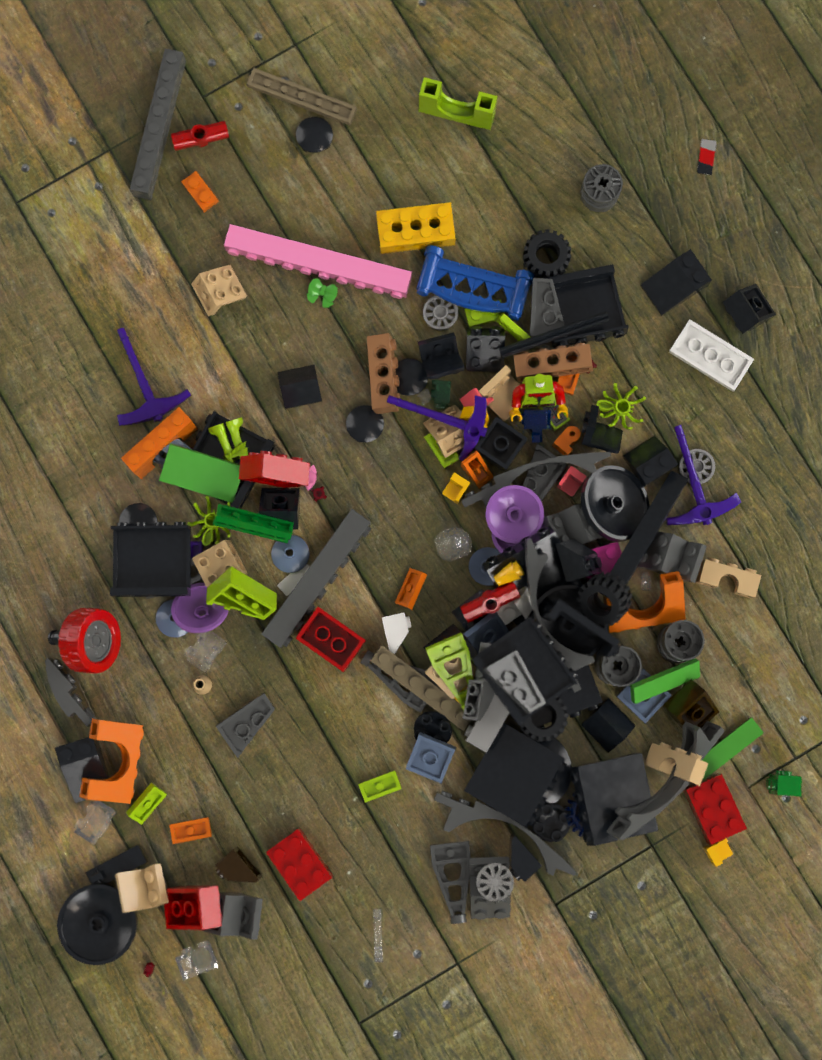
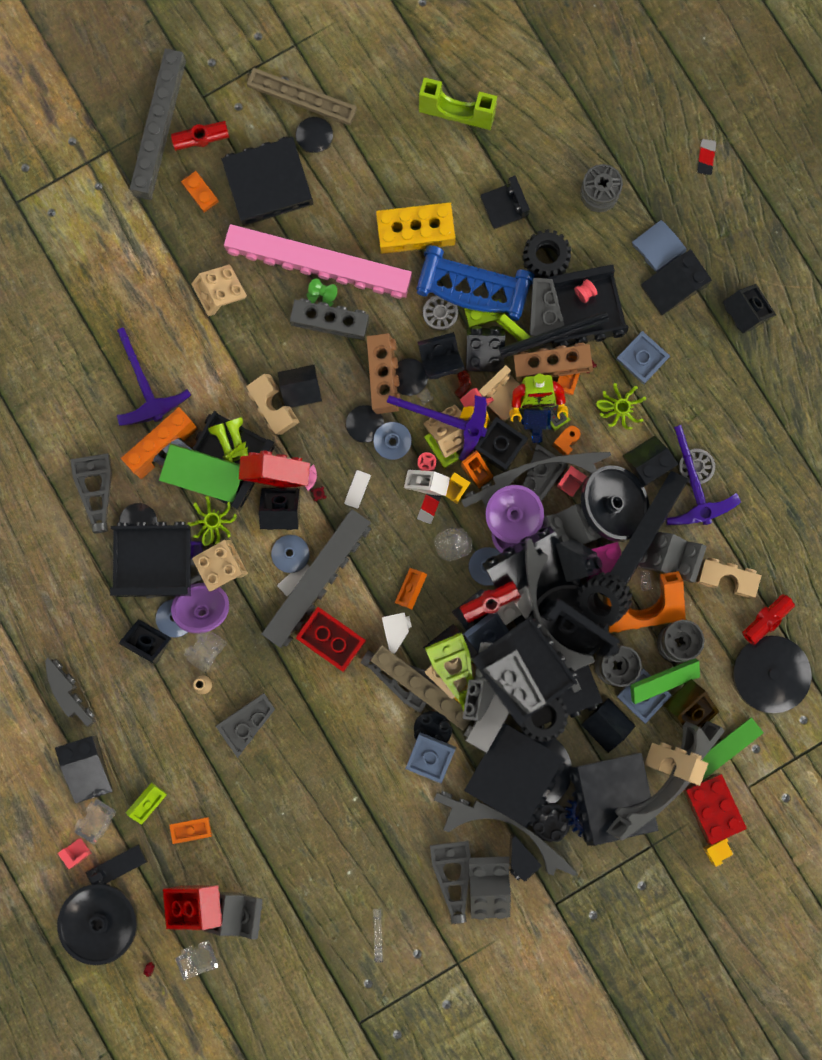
red wheel [48,608,121,673] -> none
orange arch [79,719,144,804] -> none
tan bracket [115,863,169,913] -> none
lime wedge [206,566,277,620] -> none
green fence [213,504,294,543] -> none
dark brown slope [215,846,263,883] -> none
red brick [266,828,333,901] -> none
lime plate [358,770,402,803] -> none
clear green brick [431,380,451,410] -> none
light grey wheel [476,863,514,901] -> none
yellow cone [494,561,524,586] -> none
black bracket [581,405,623,454] -> none
white plate [669,319,754,392] -> none
green brick [766,770,802,797] -> none
none -> coral panel [57,838,92,869]
none -> dark grey plate [70,453,112,533]
none -> black slope [119,619,171,664]
none -> black panel [221,137,314,226]
none -> tan arch [246,374,300,435]
none -> dark grey brick [290,298,369,341]
none -> white sticker [344,470,371,509]
none -> sand blue dish [373,422,412,460]
none -> white slope [404,470,450,496]
none -> sticker [417,494,441,524]
none -> coral wheel [418,452,436,471]
none -> clear red arm [454,370,472,399]
none -> black bracket [480,175,530,229]
none -> coral wheel [574,279,598,303]
none -> sand blue plate [616,331,670,385]
none -> sand blue slope [632,220,687,272]
none -> black dish [733,636,812,713]
none -> red piece [742,594,795,645]

